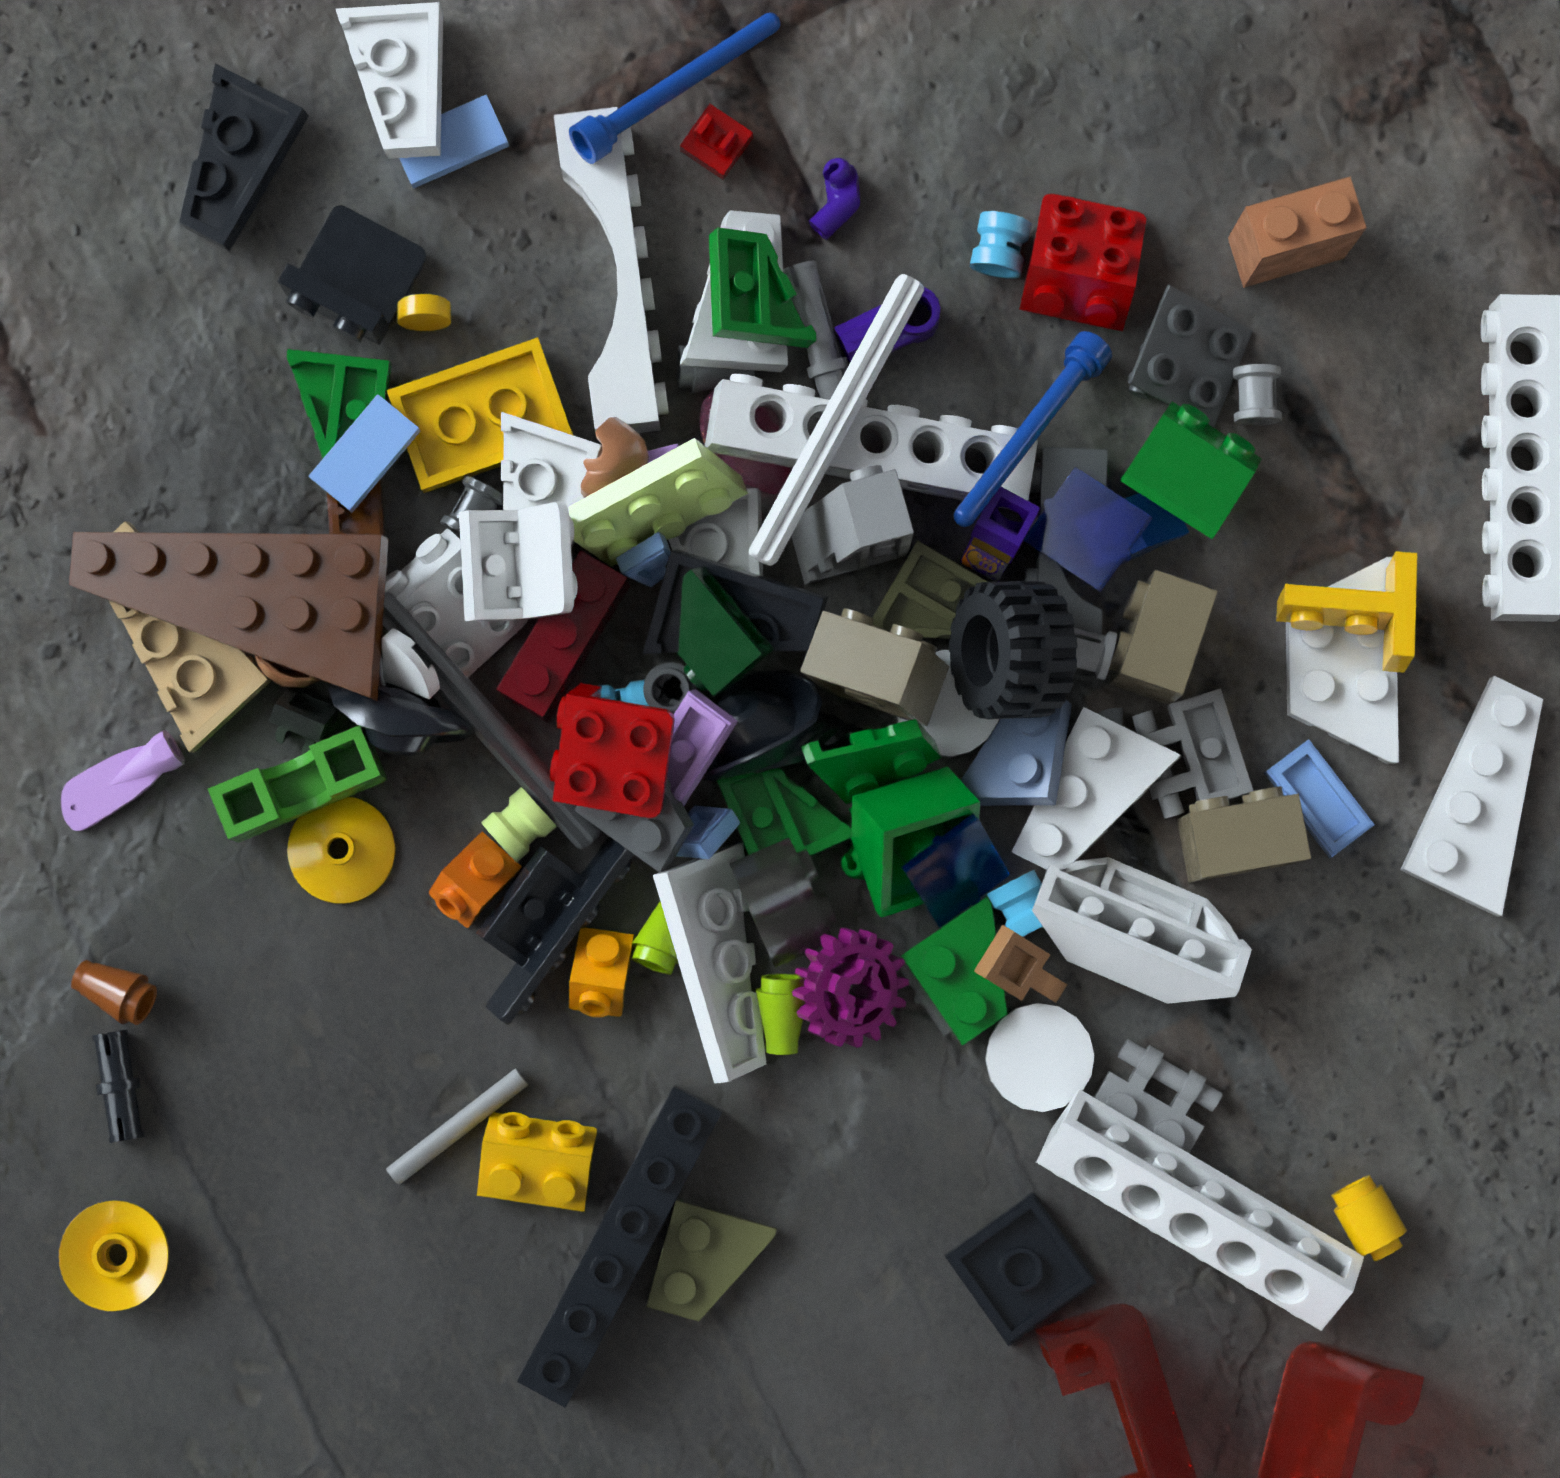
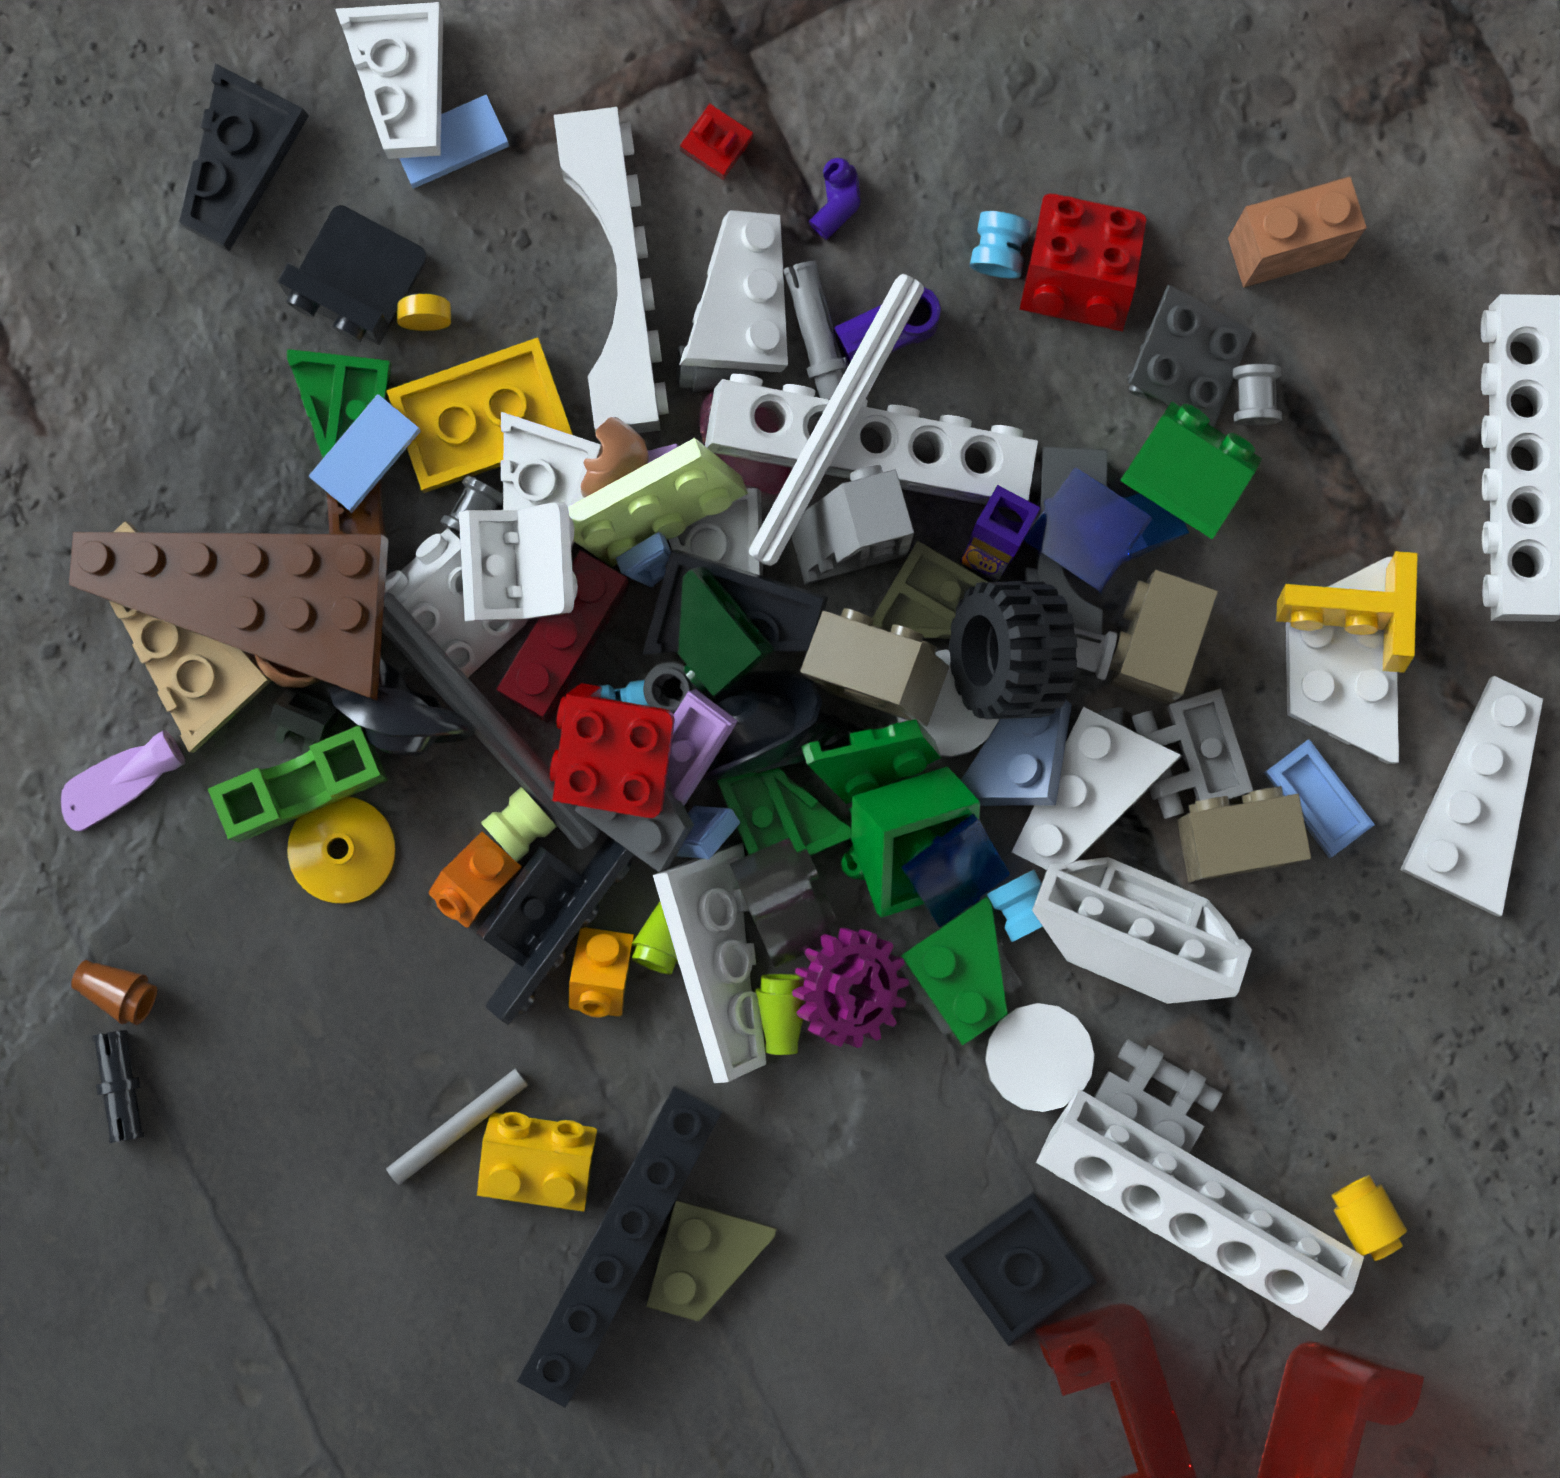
yellow dish [59,1200,169,1311] -> none
white tile [382,628,440,699] -> none
blue piece [569,12,781,164] -> none
green wing [709,227,817,348] -> none
blue piece [954,331,1112,527] -> none
medium nougat plate [974,925,1067,1003] -> none

